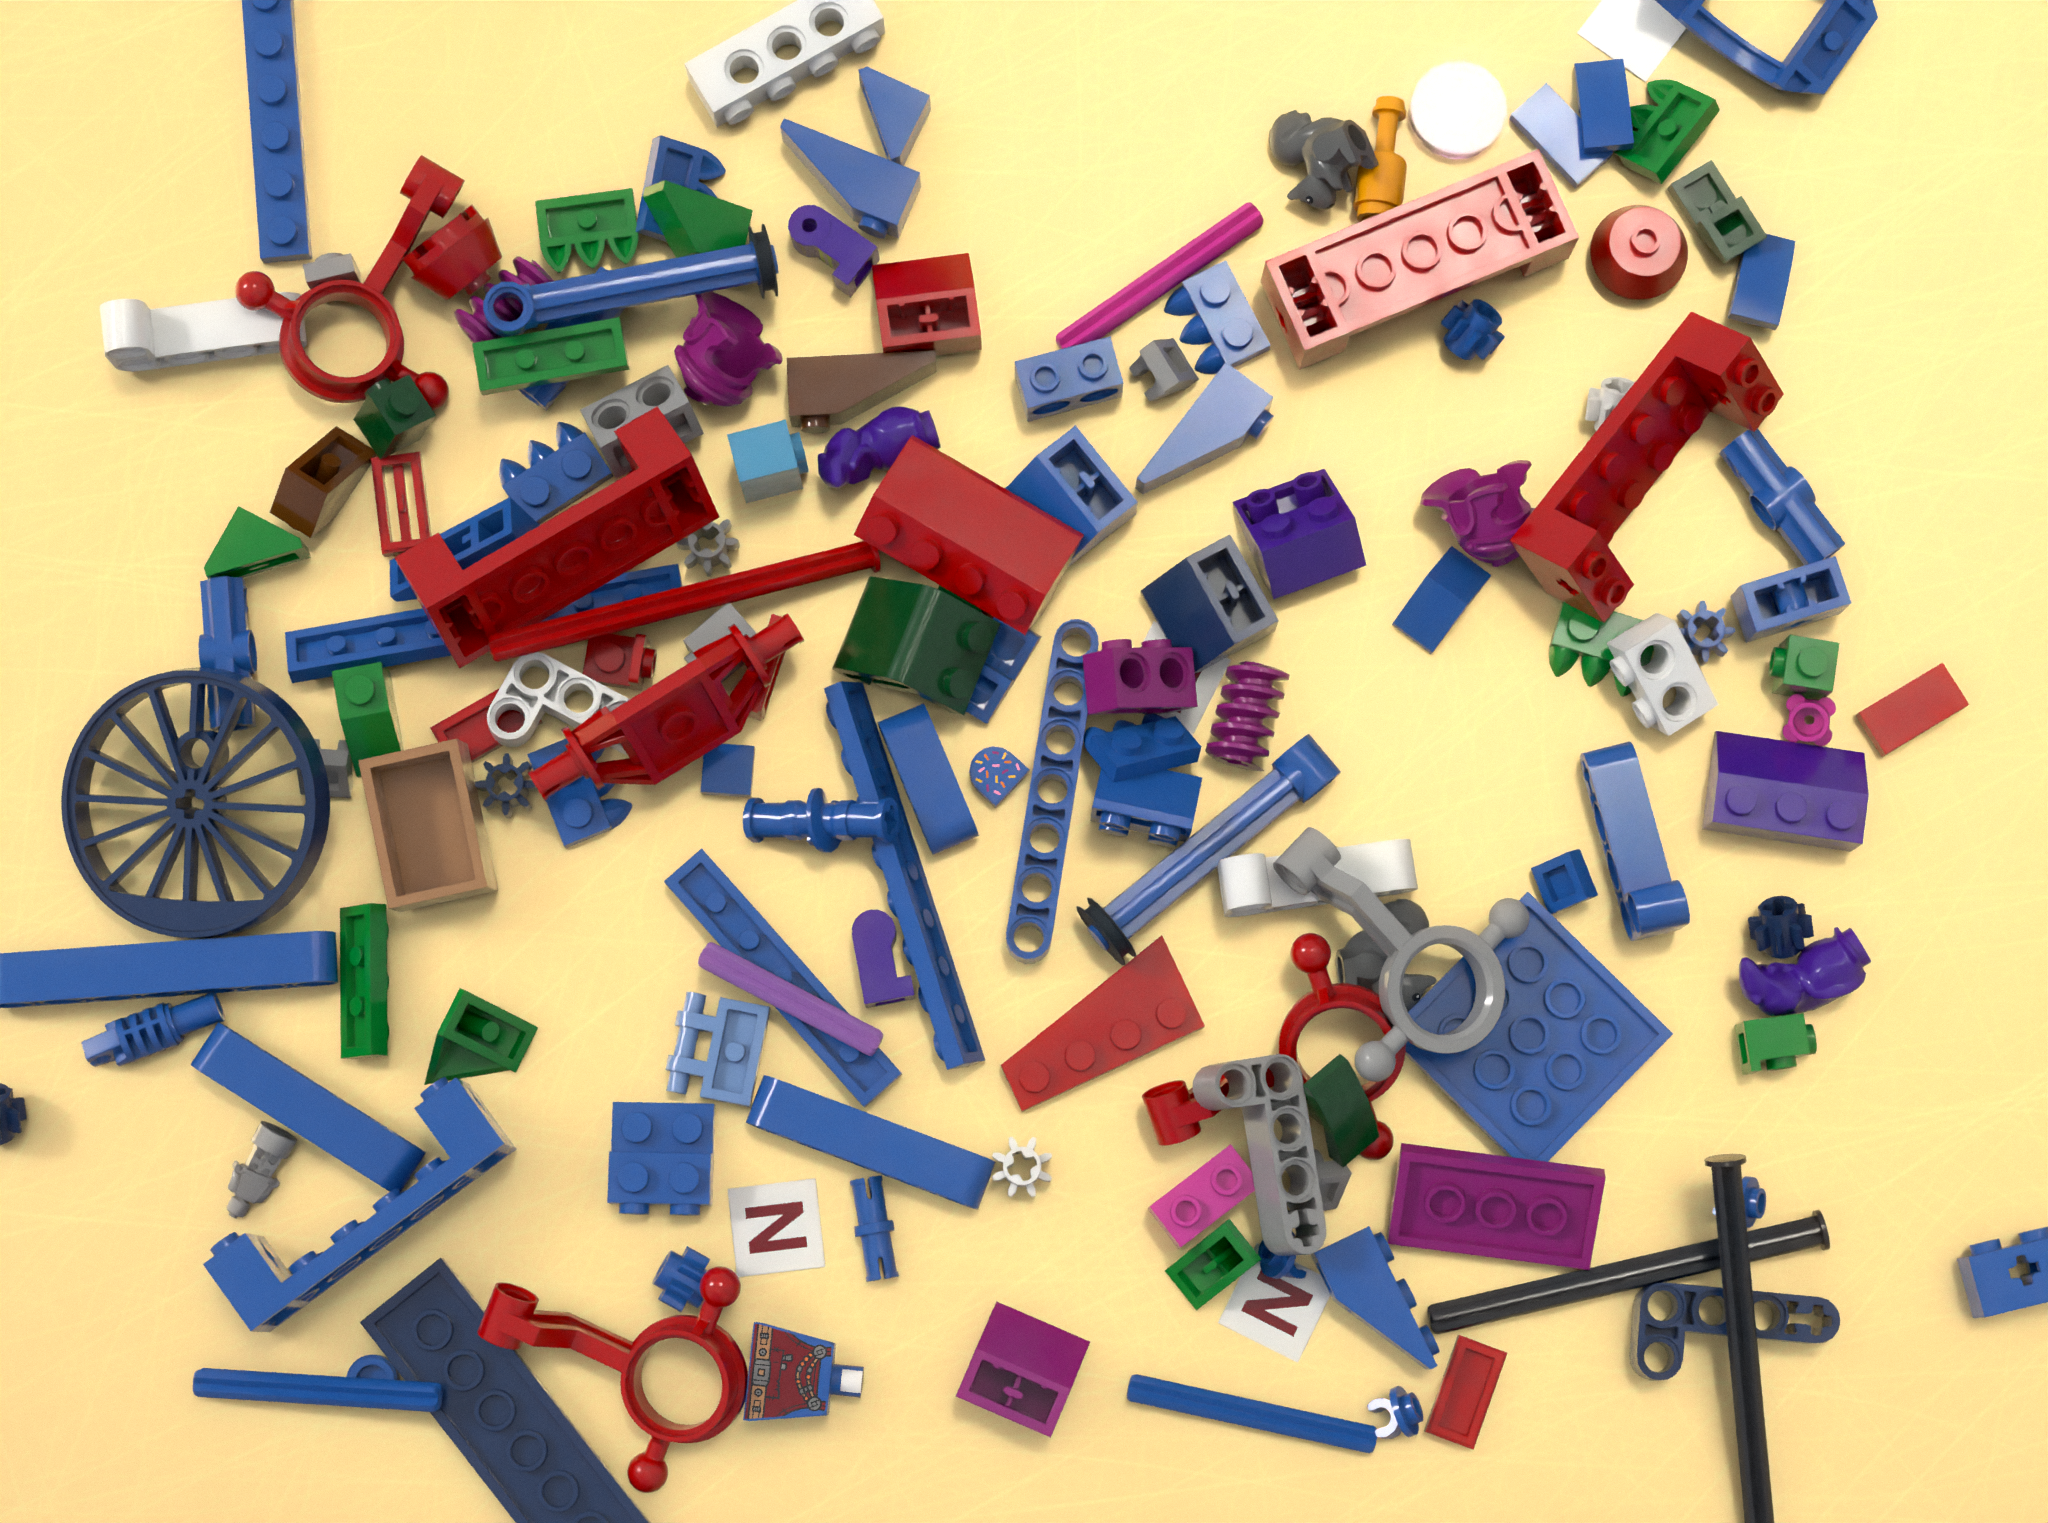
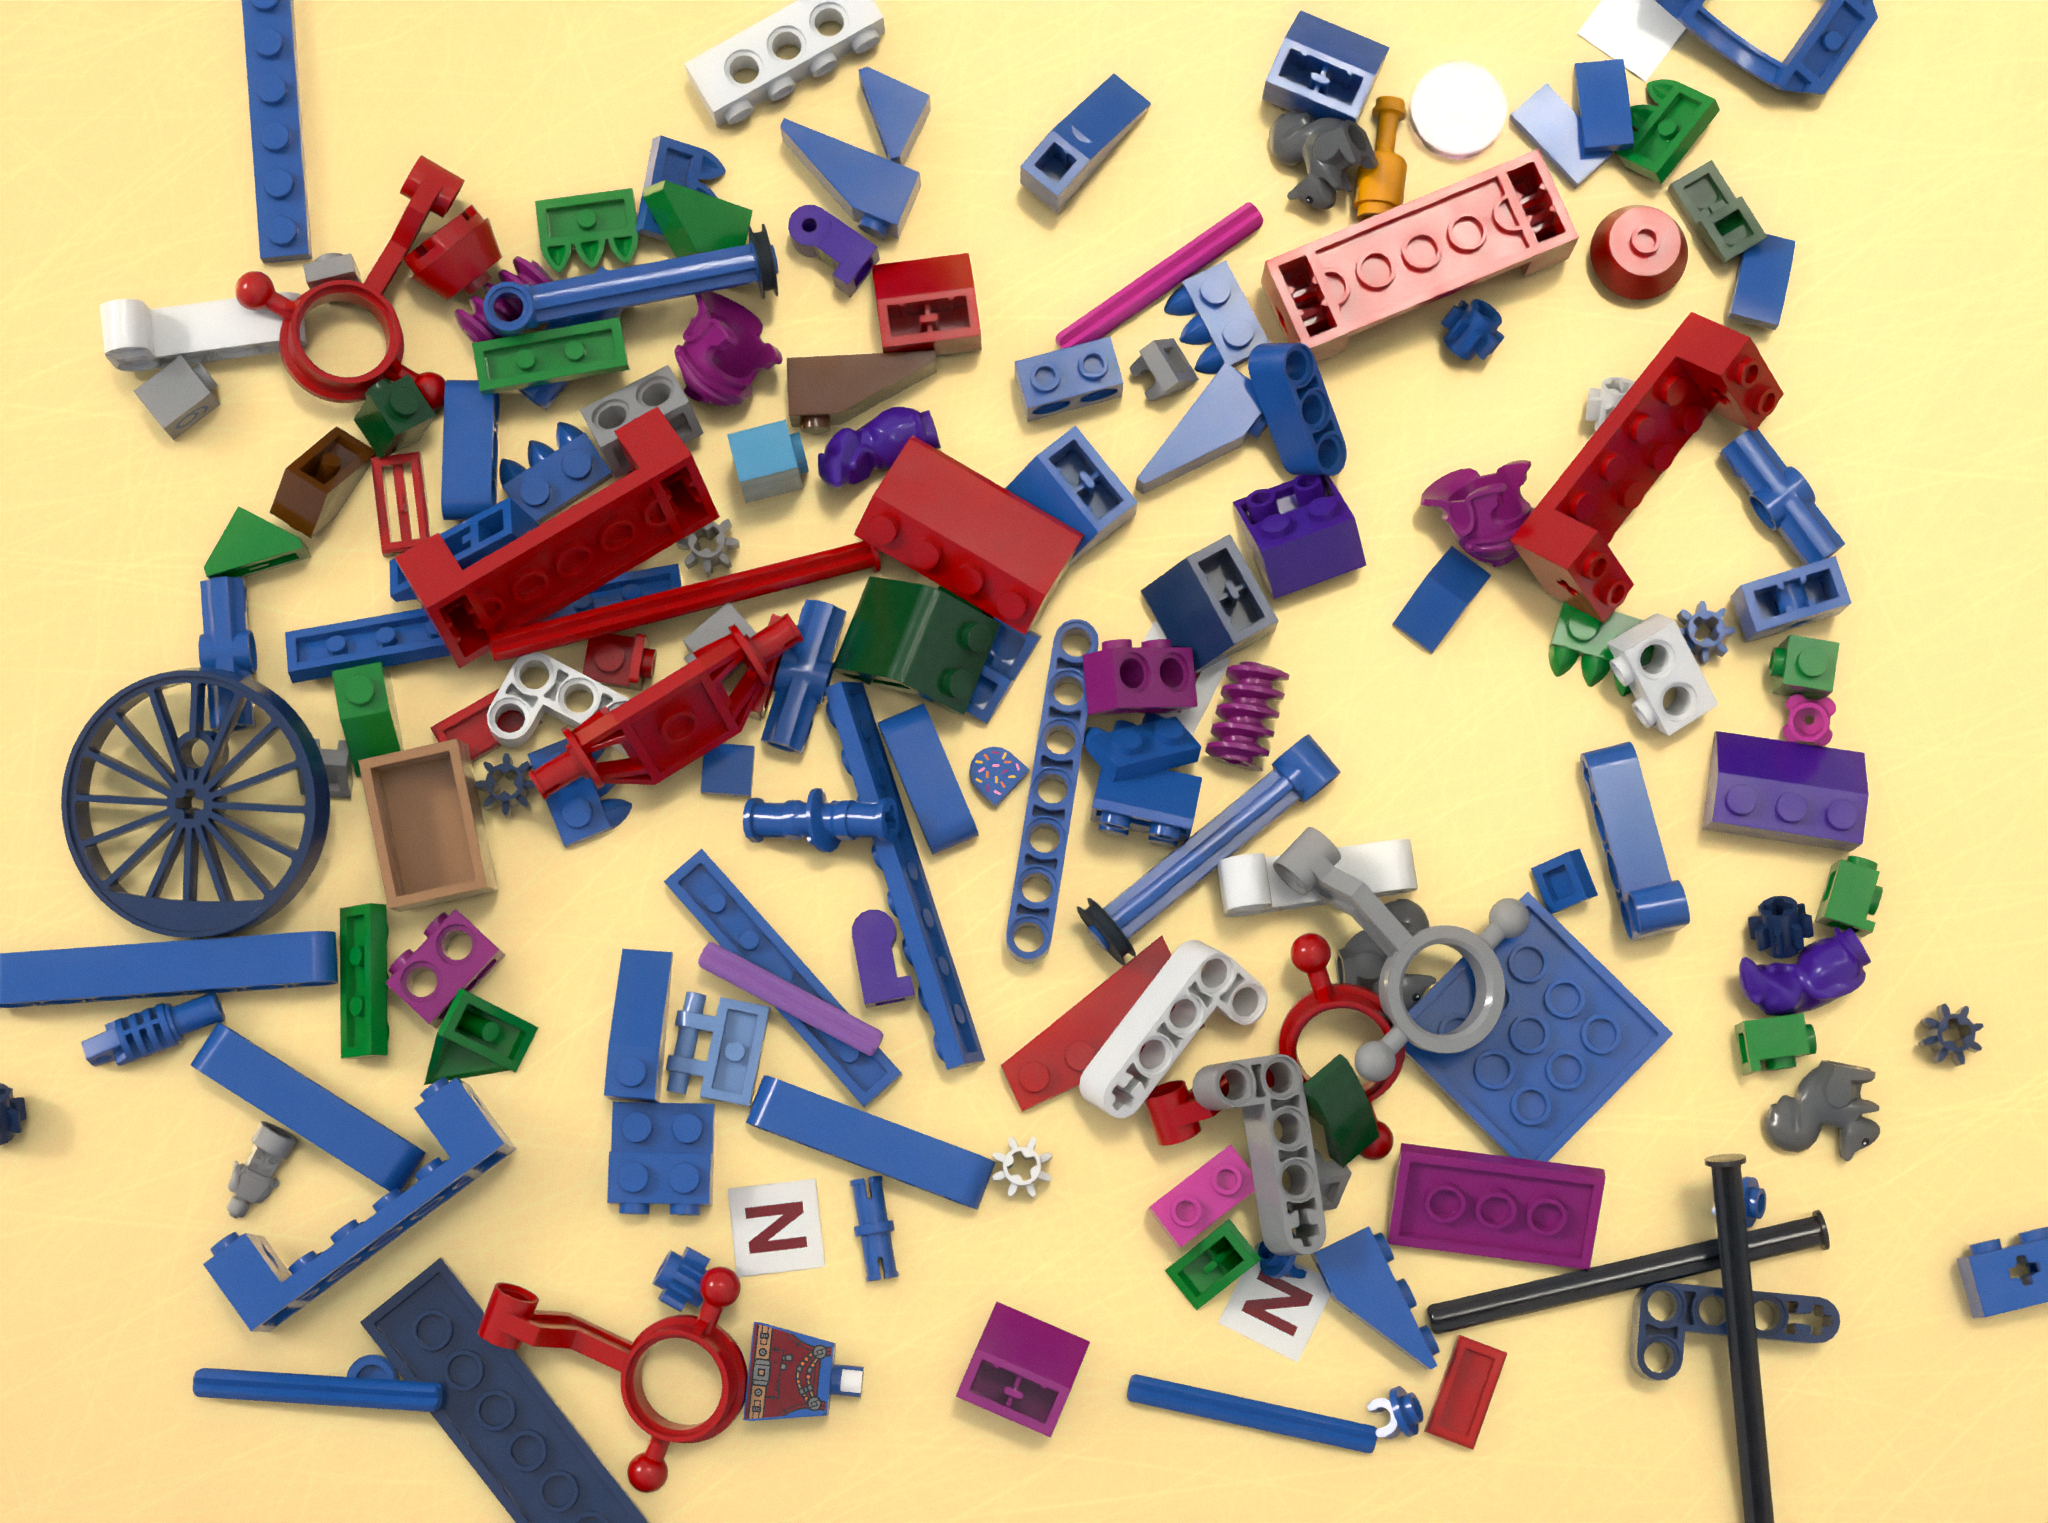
tile [1855,662,1970,757] -> none
none -> light grey brick [134,355,220,440]
none -> magenta brick [386,909,505,1028]
none -> blue beam [441,380,500,520]
none -> blue slope [604,948,673,1103]
none -> blue piece [761,599,847,755]
none -> blue slope [1020,73,1151,214]
none -> white beam [1079,940,1268,1118]
none -> blue beam [1248,343,1347,476]
none -> blue slope [1262,10,1390,123]
none -> dark grey animal [1765,1060,1880,1161]
none -> green brick [1815,856,1883,937]
none -> dark blue gear [1918,1003,1984,1066]

